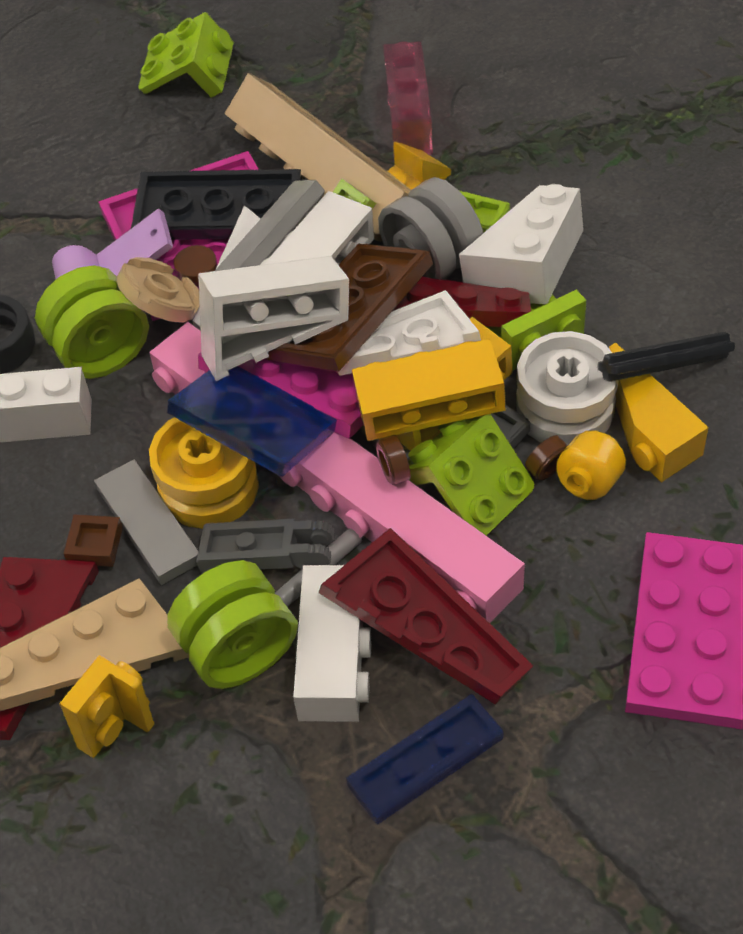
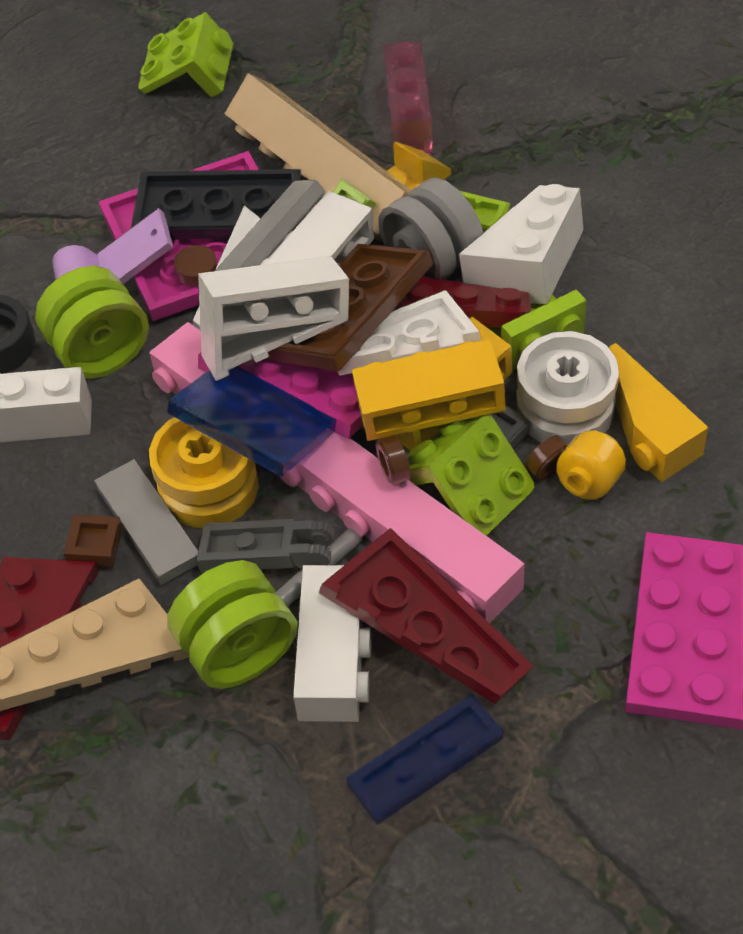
yellow bracket [59,655,154,758] -> none
tan tile [116,257,200,322] -> none
black axle [597,332,735,382] -> none

